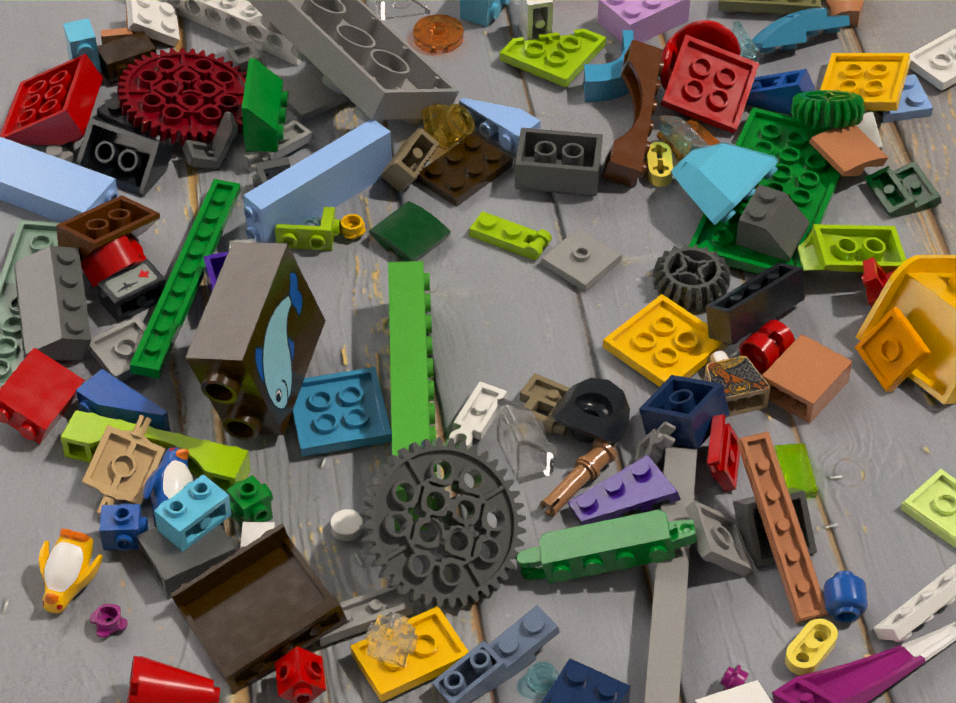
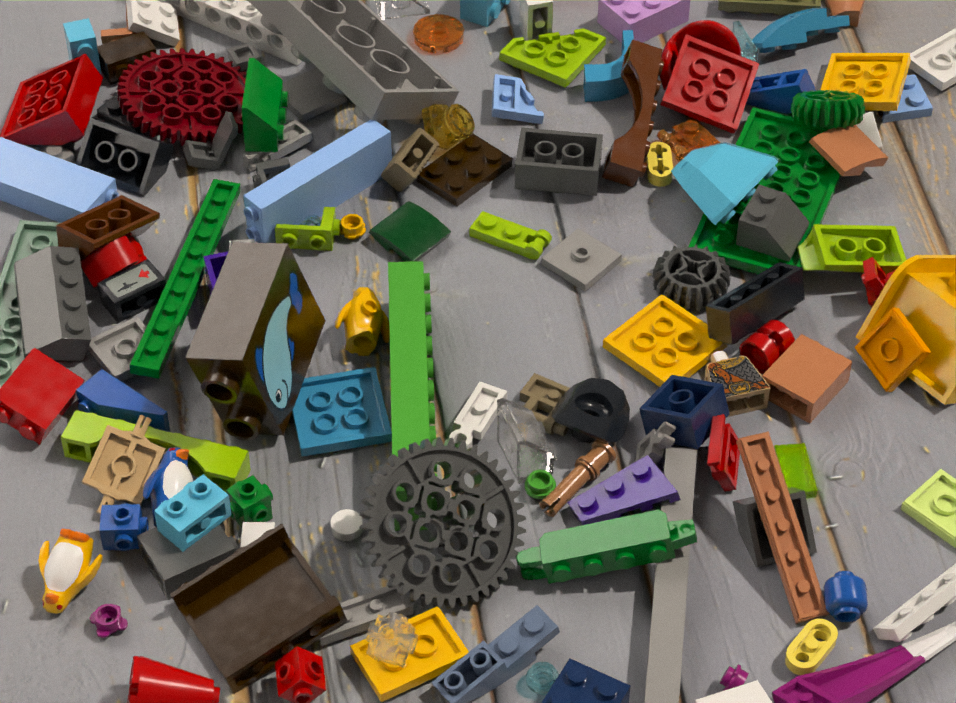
light blue slope [459,98,541,155] -> none
clear light blue slope [659,115,710,156] -> none
light grey plate [685,500,754,577] -> none
dark green slope [864,161,942,217] -> none
none -> yellow animal [334,287,390,356]
none -> light blue wing [491,74,544,124]
none -> bright green plate [525,470,556,499]

